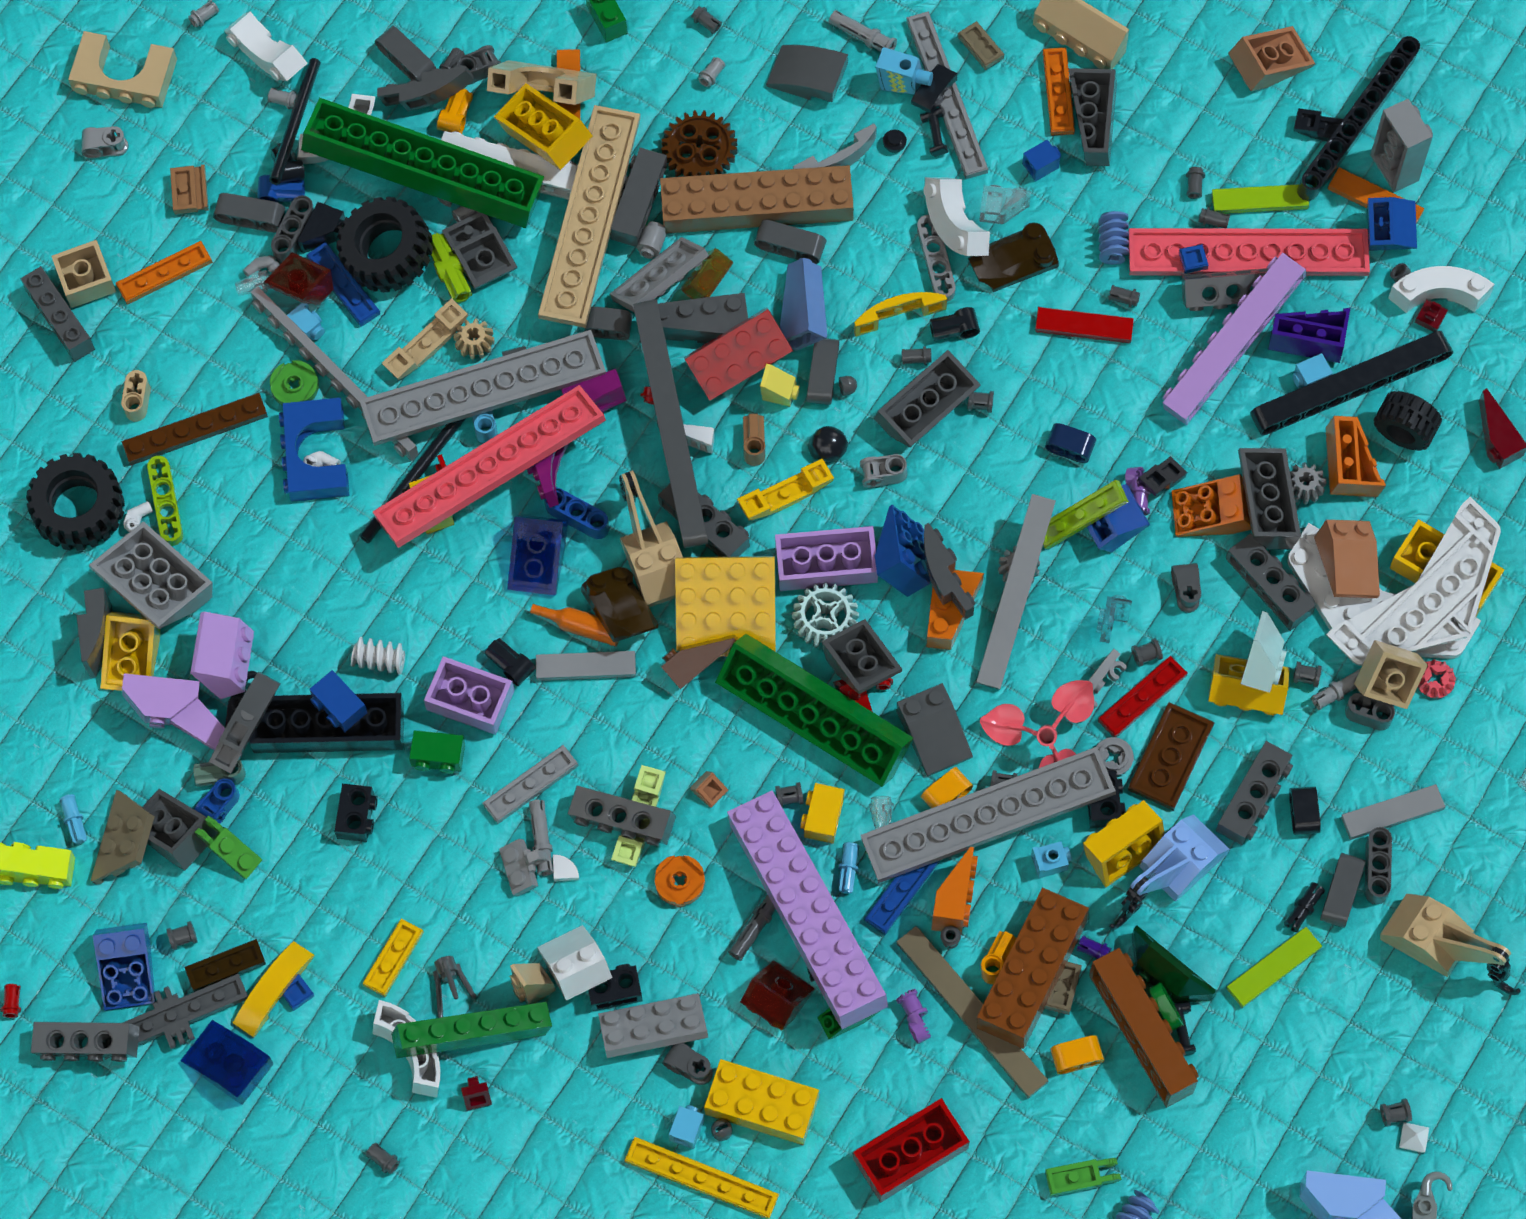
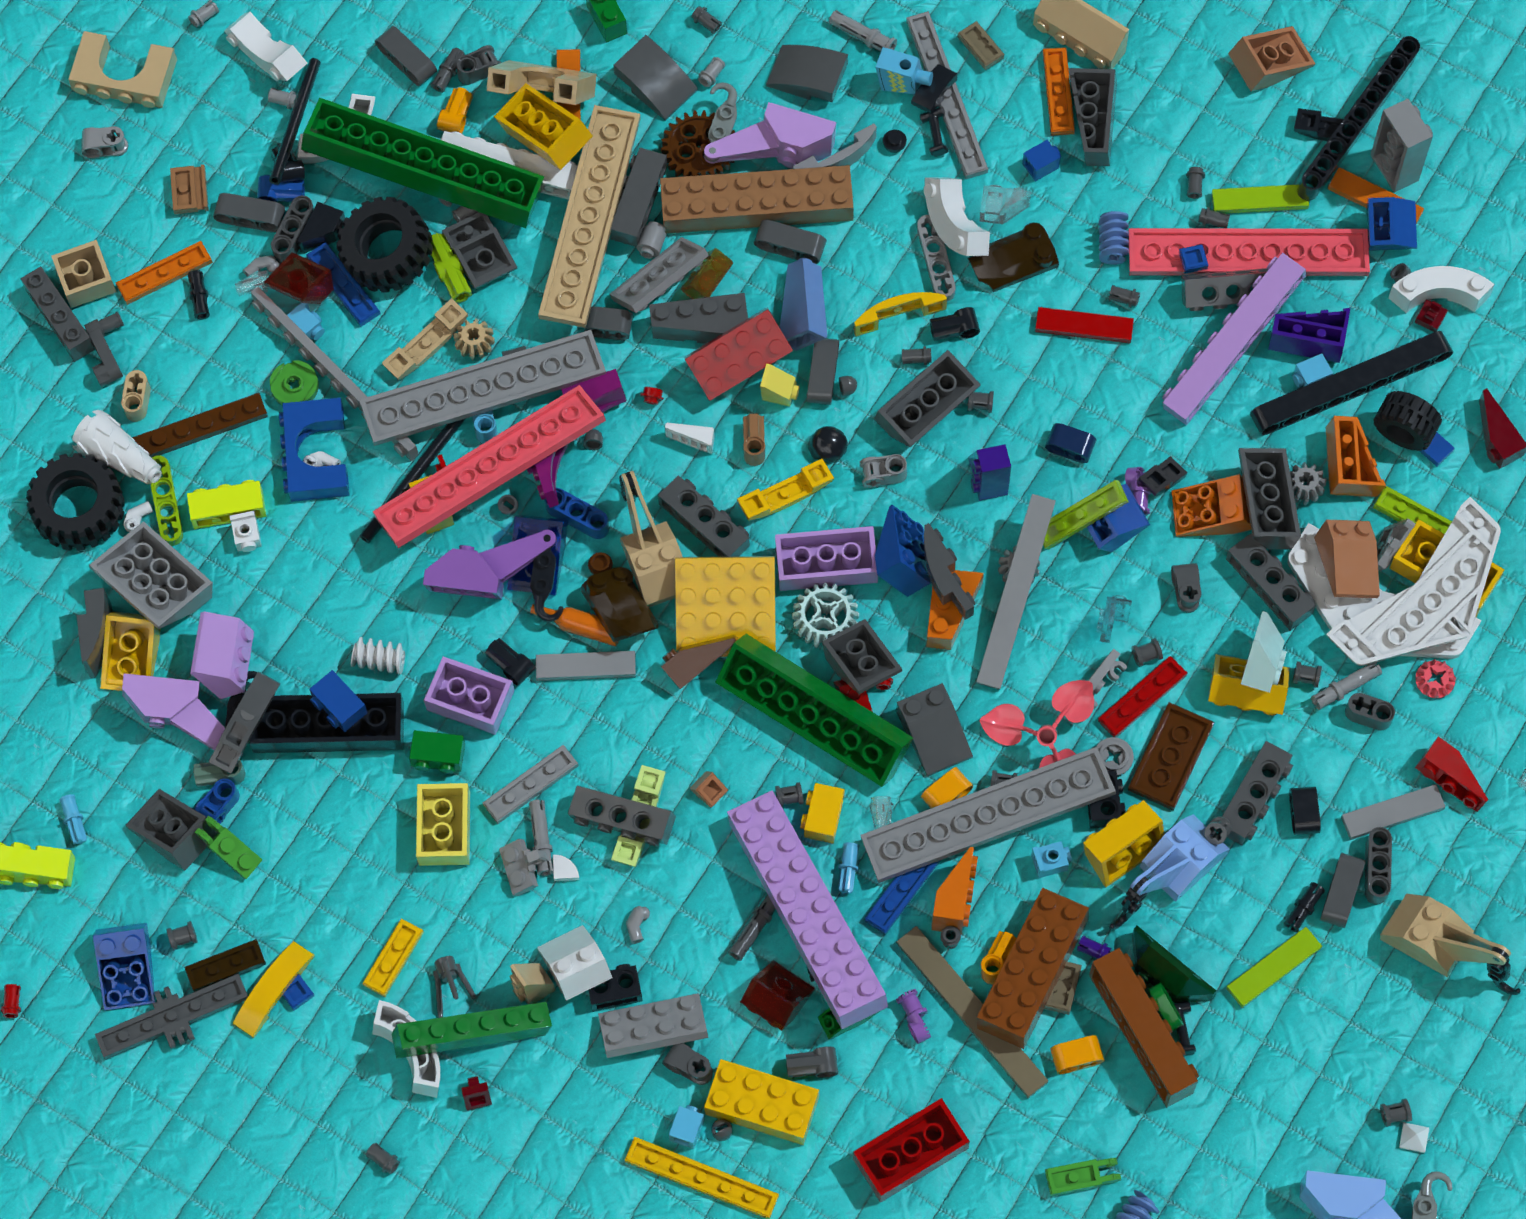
dark grey brick [31,1022,139,1062] -> none
dark tan wing [91,790,155,884] -> none
clear blue slope [181,1020,273,1105] -> none
black brick [334,783,378,842] -> none
dark grey slope [377,65,474,111] -> none
dark grey beam [633,299,709,549] -> none
orange plate [654,855,705,907] -> none
tan brick [1354,640,1428,709] -> none
none -> white cone [72,410,162,484]
none -> dark grey beam [84,311,124,387]
none -> black pin [187,270,210,320]
none -> neon yellow brick [187,480,267,529]
none -> white brick [230,511,262,552]
none -> light yellow brick [416,783,470,866]
none -> medium lavender slope [423,530,564,622]
none -> dark grey hinge [498,495,518,515]
none -> dark grey hinge [583,429,603,450]
none -> reddish brown plate [588,552,613,574]
none -> dark grey slope [614,35,698,121]
none -> light grey arm [626,906,650,944]
none -> lavender slope [704,82,837,168]
none -> dark grey piece [786,1046,838,1078]
none -> dark purple wedge [968,444,1011,501]
none -> dark grey bush [1204,816,1232,844]
none -> lime tile [1373,486,1452,534]
none -> light grey wing [1377,518,1416,571]
none -> red slope [1415,736,1488,812]
none -> blue tile [1420,432,1455,467]

